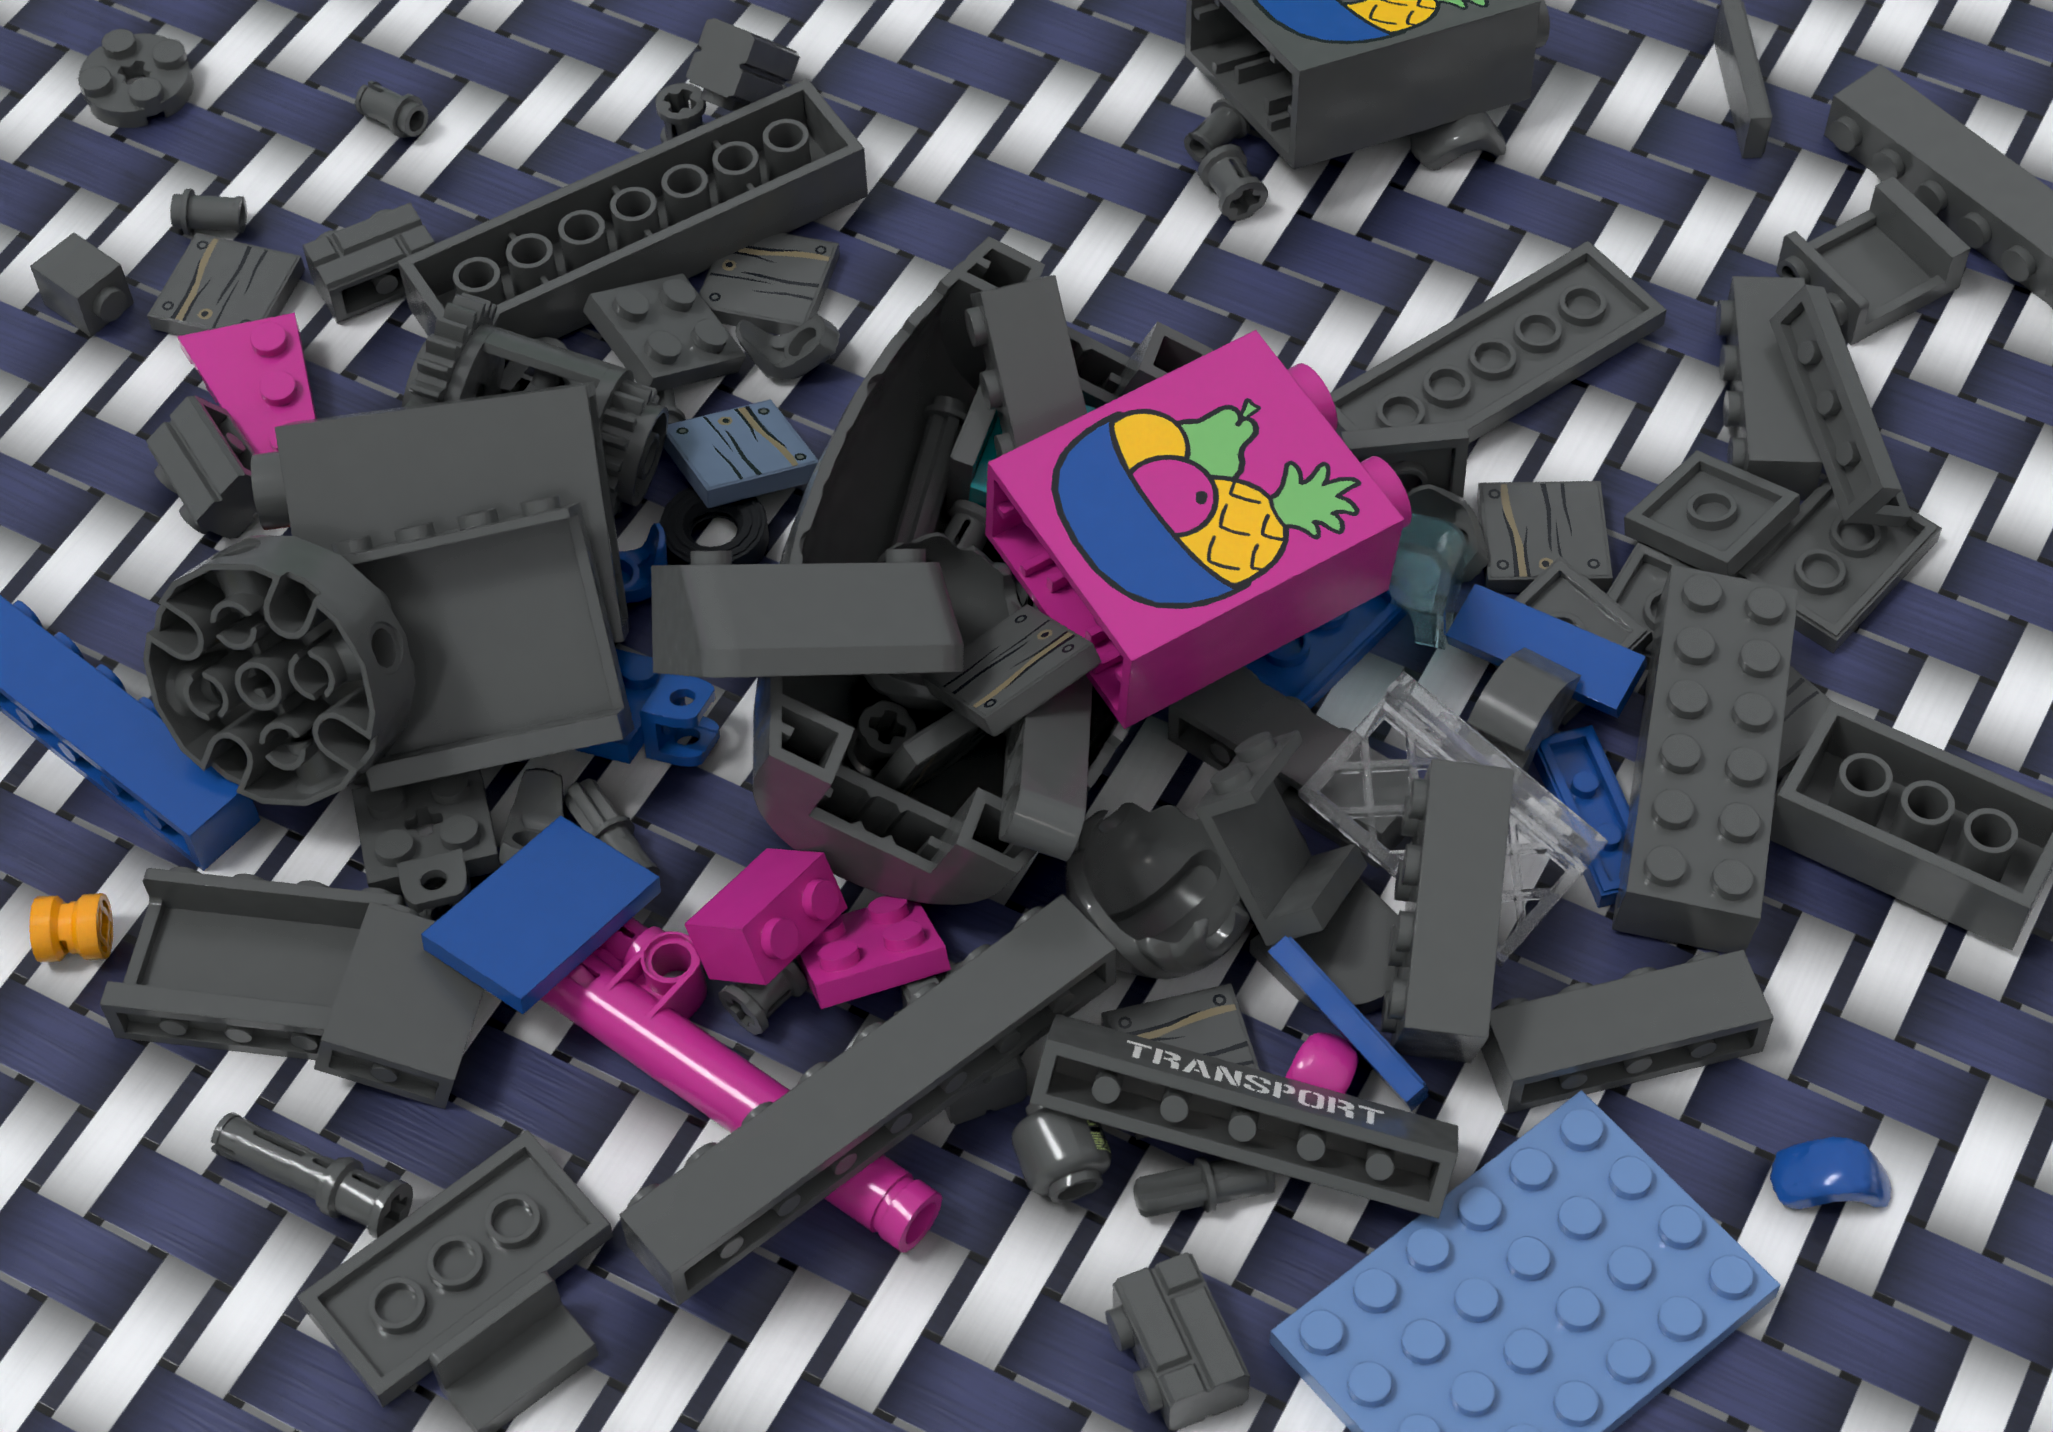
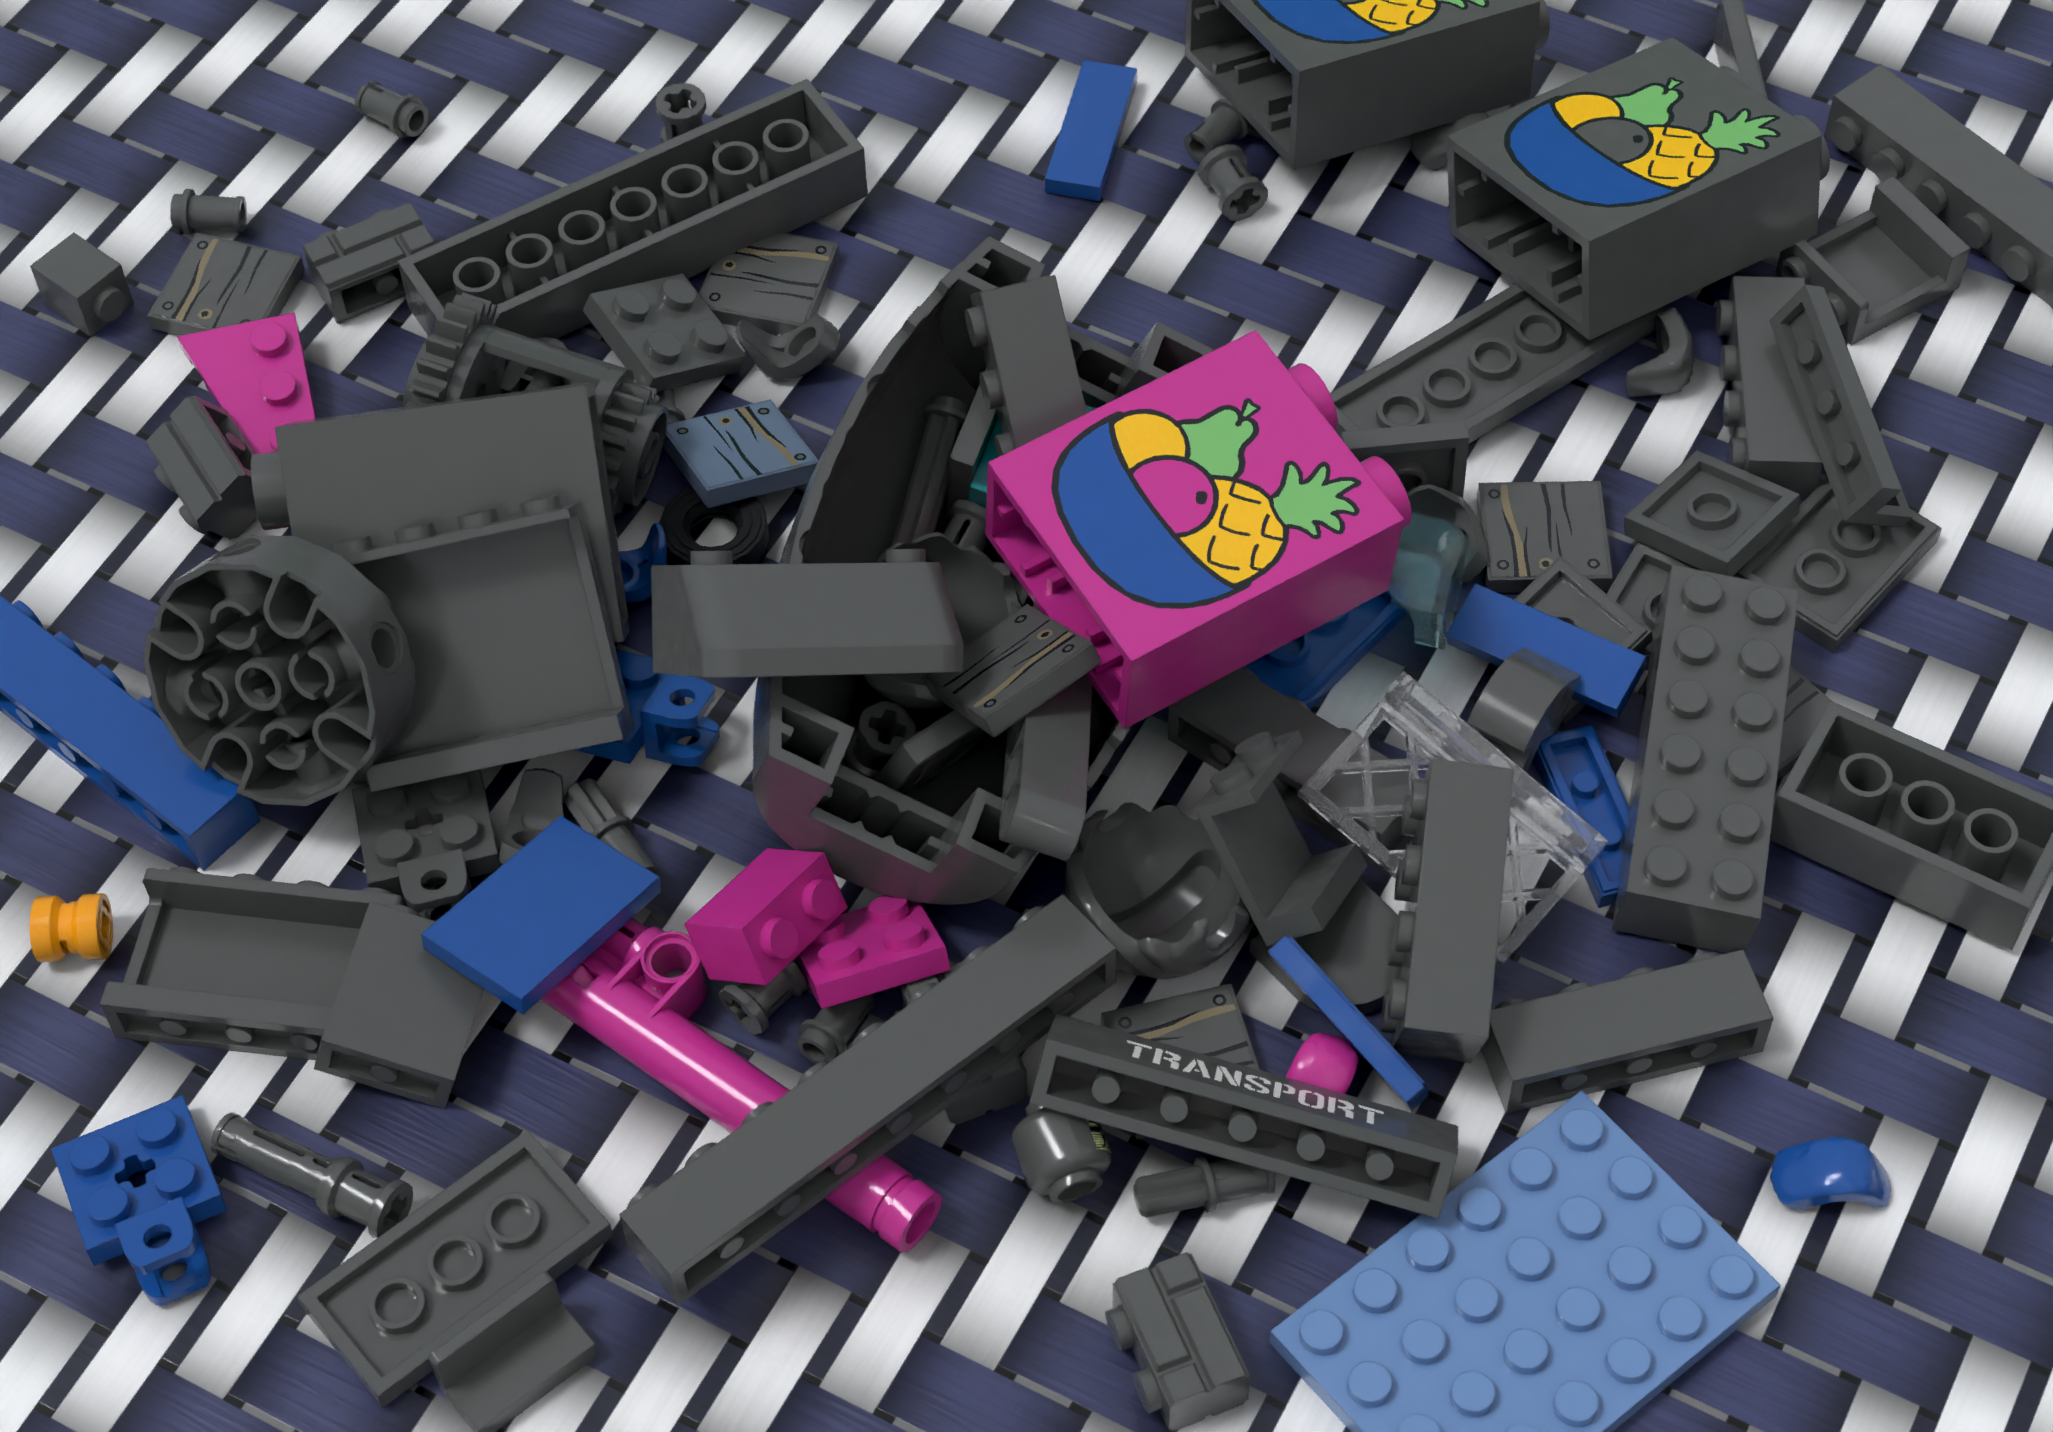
dark grey plate [78,29,194,128] -> none
dark grey brick [686,17,800,111] -> none
none -> blue plate [51,1095,228,1306]
none -> dark grey pin [797,994,875,1064]
none -> blue tile [1045,60,1137,201]
none -> dark grey brick [1446,37,1830,340]
none -> dark grey hair [1626,308,1695,397]

